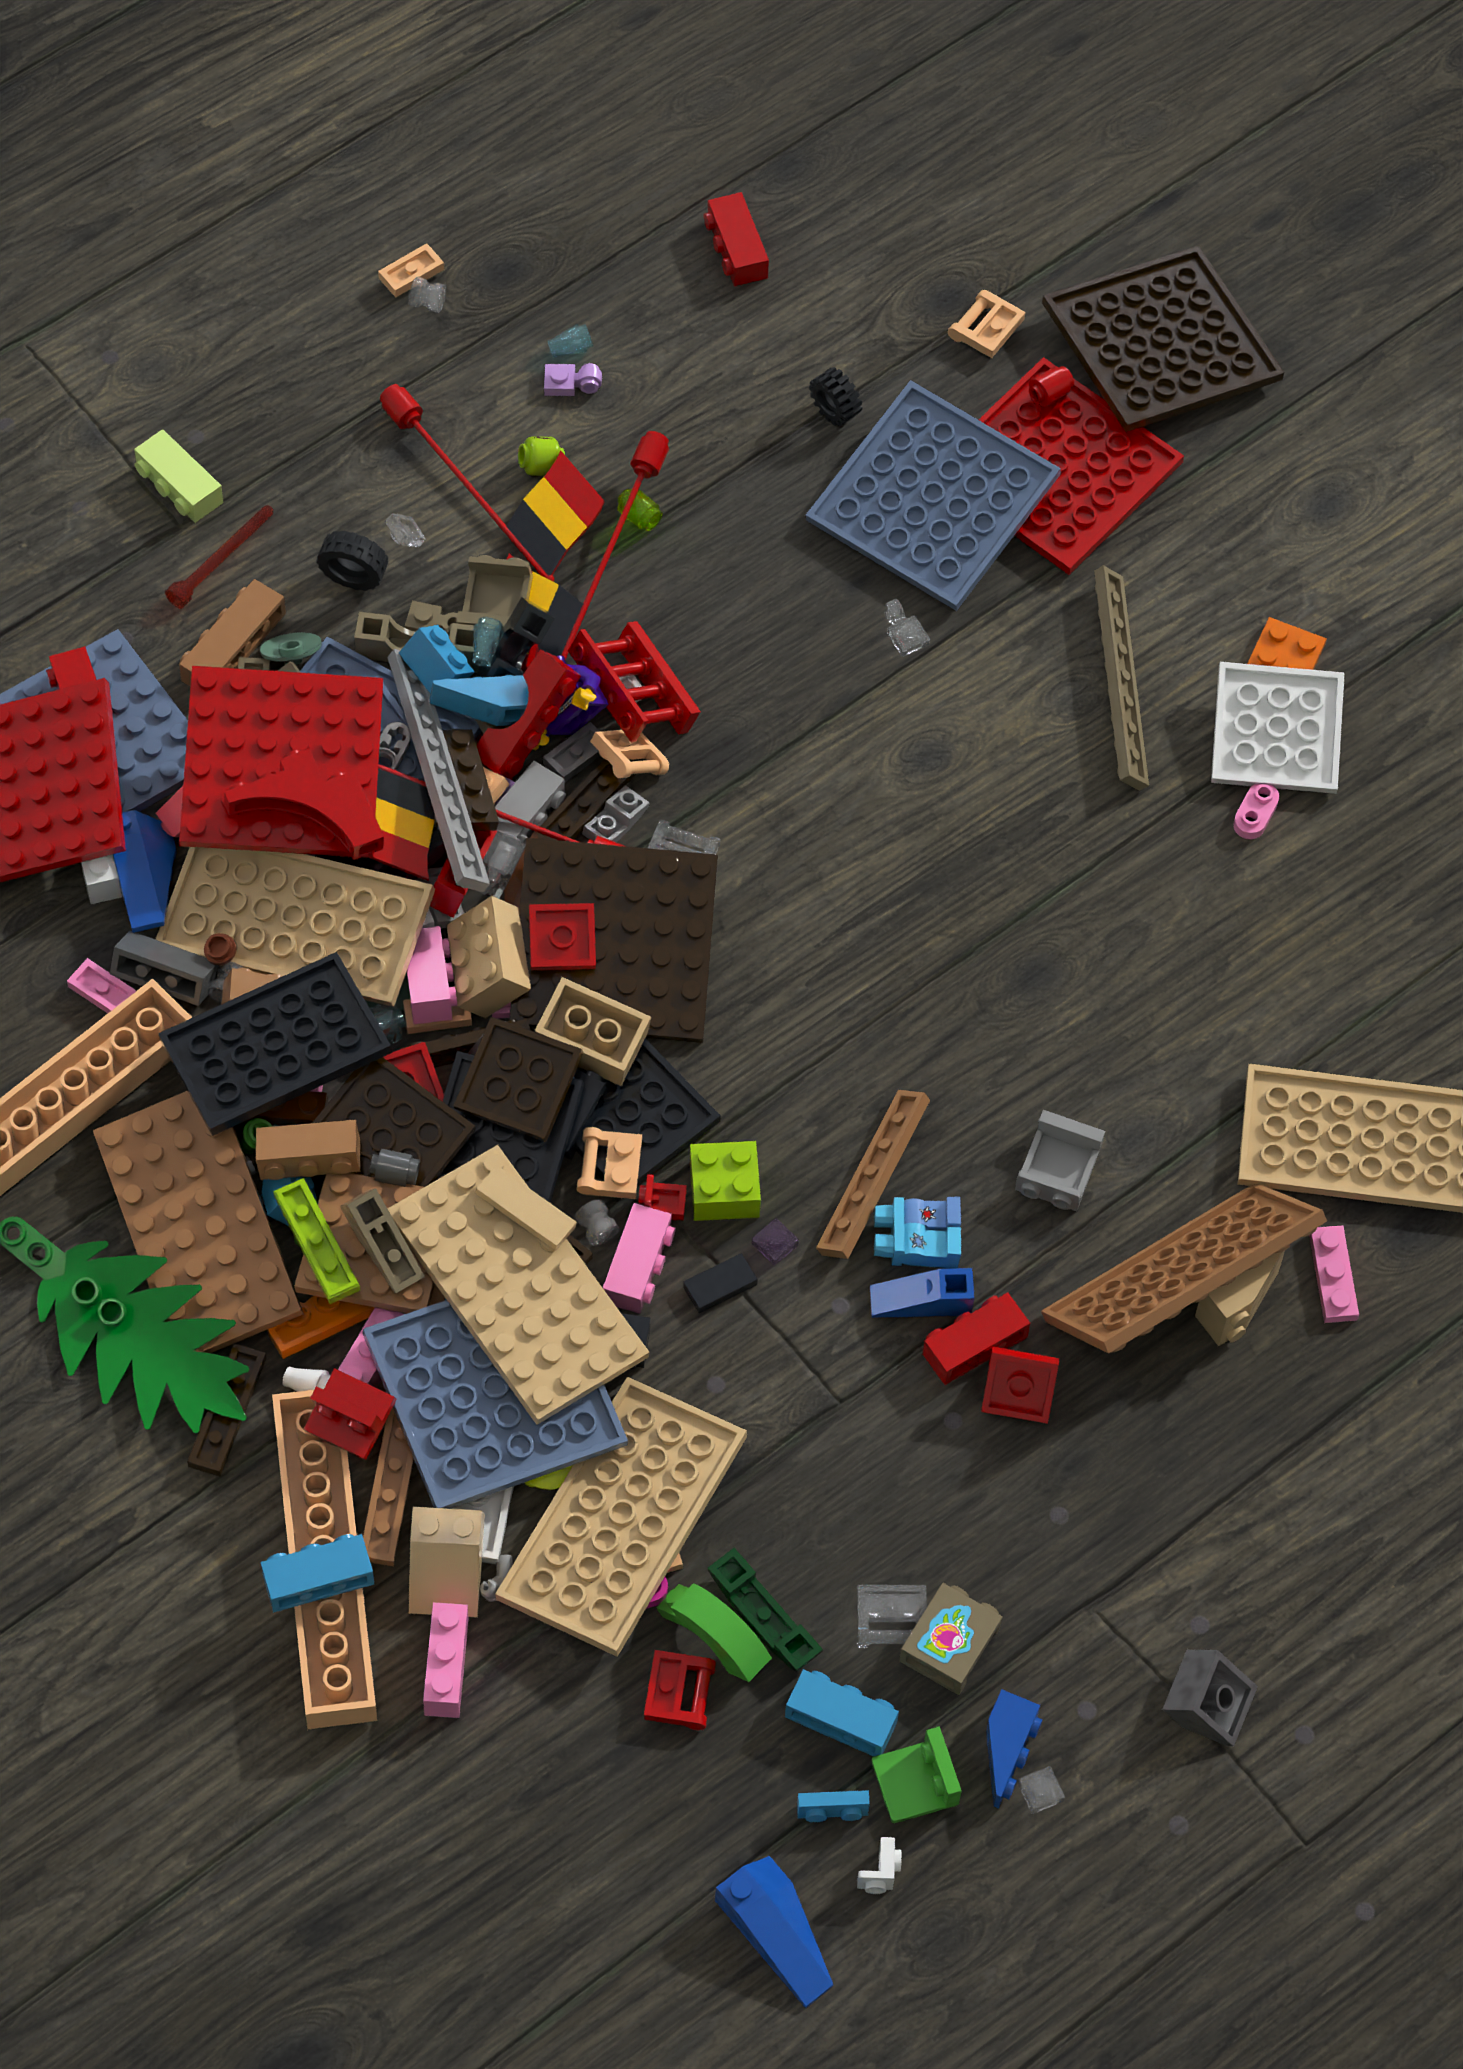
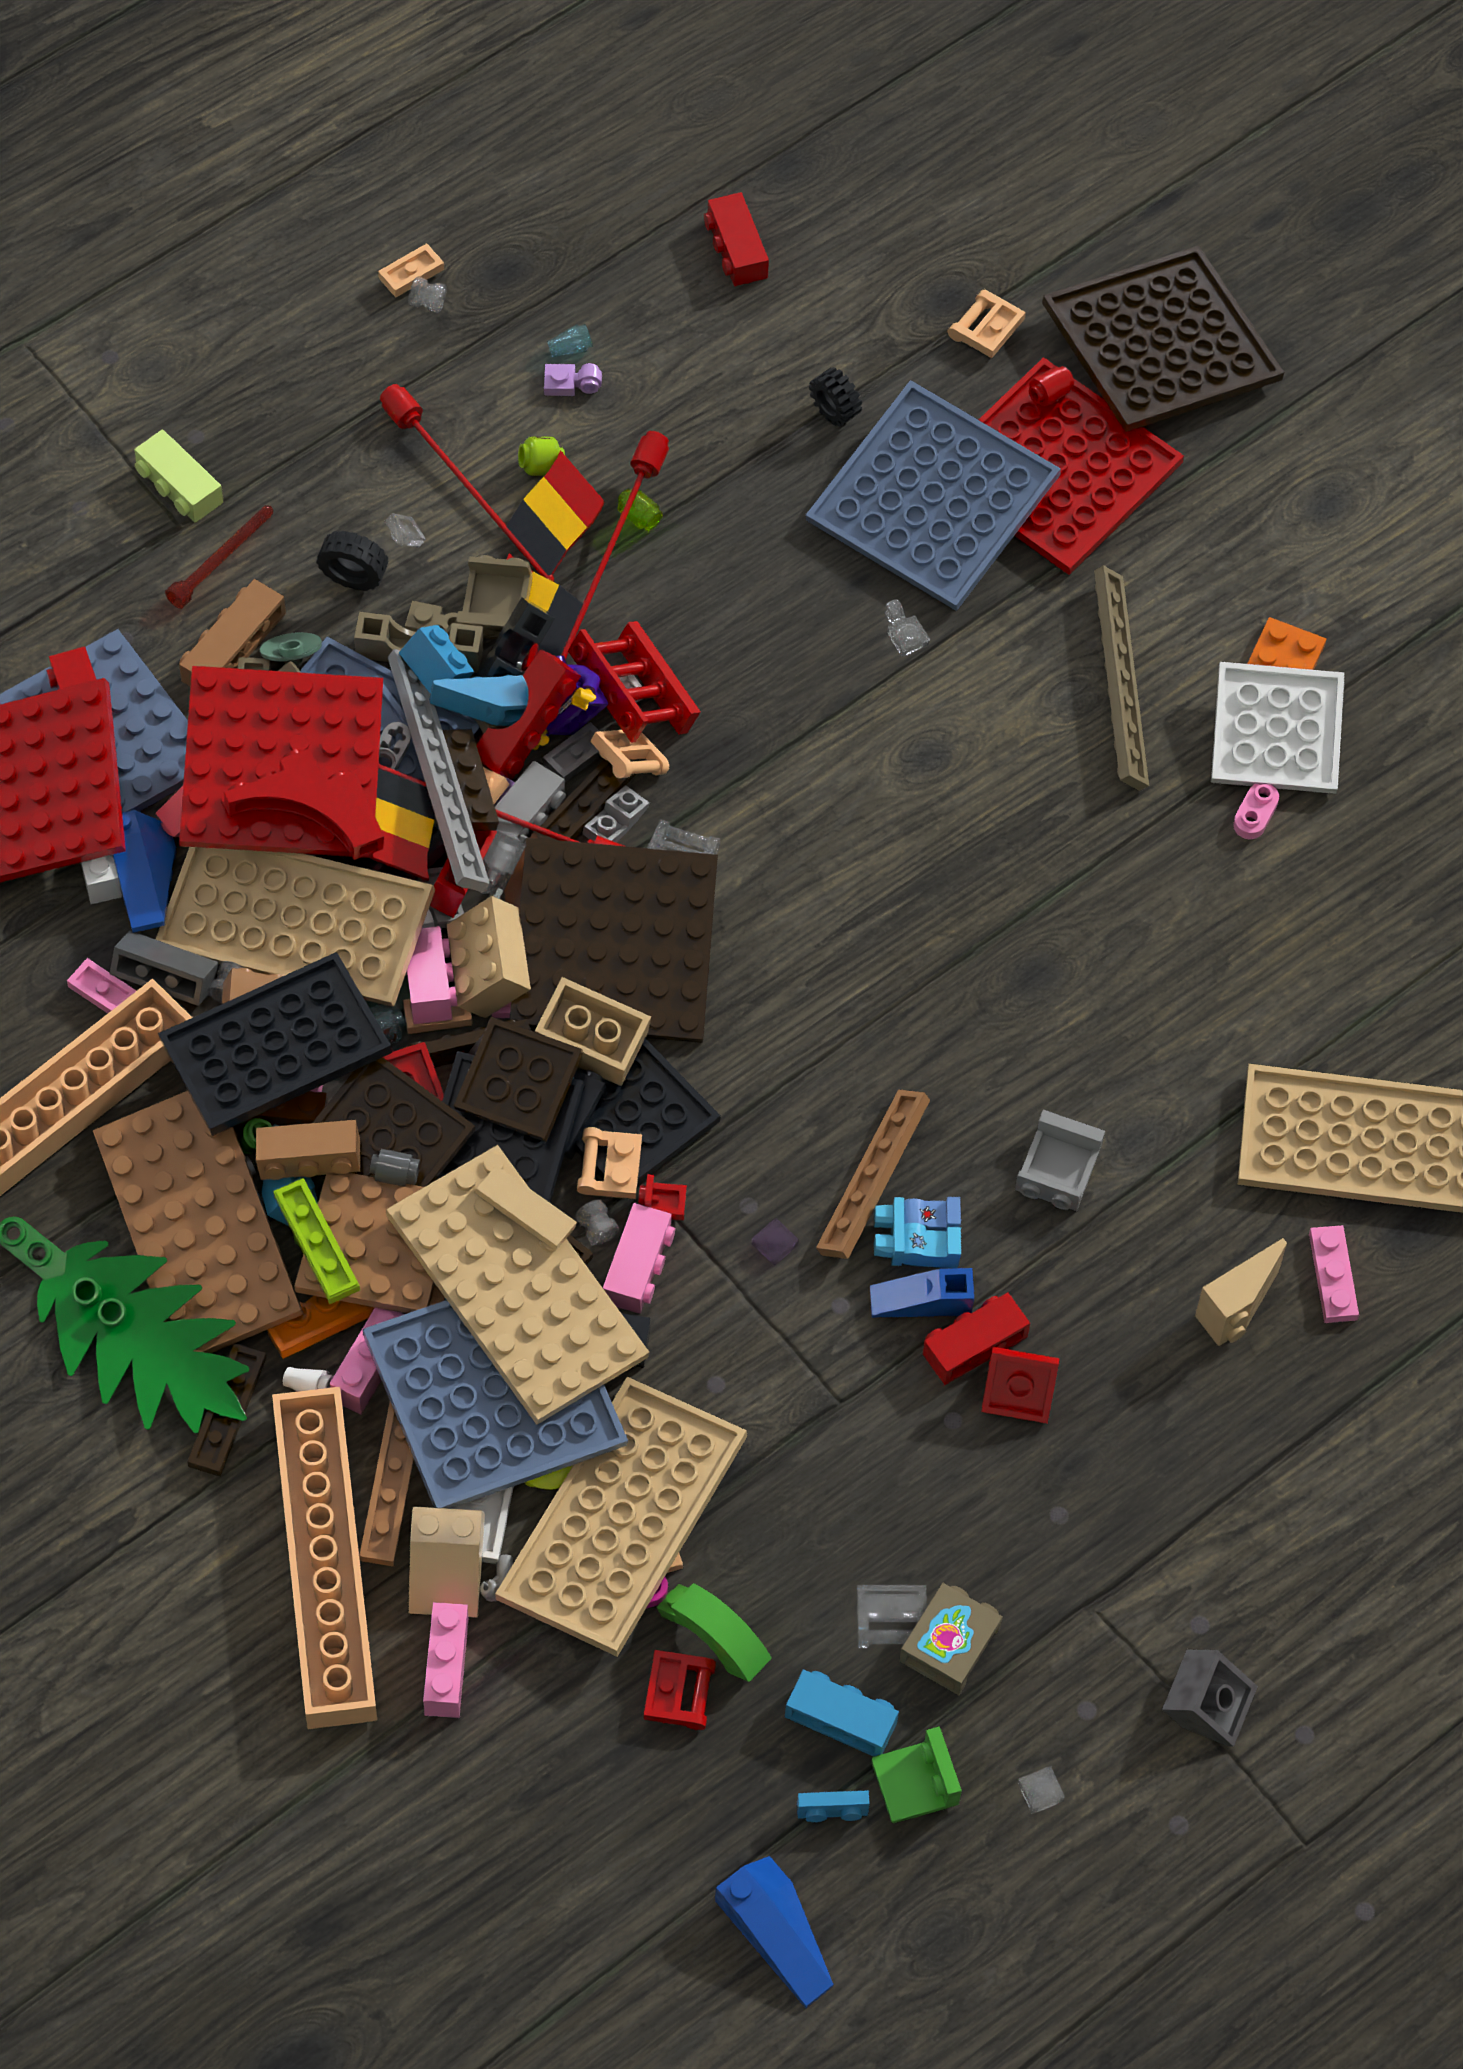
copper plate [204,933,237,965] -> none
dark azure brick [261,1534,374,1613] -> none
red bracket [303,1368,397,1460] -> none
dark tan slope [340,1188,425,1294] -> none
clear light blue cone [472,617,504,667] -> none
red plate [529,903,596,970] -> none
black tile [683,1253,758,1313] -> none
lime brick [690,1141,761,1221] -> none
dark green slope [708,1548,823,1672] -> none
white bracket [857,1837,901,1894] -> none
blue slope [986,1689,1043,1809] -> none
medium nougat plate [1041,1184,1327,1354] -> none

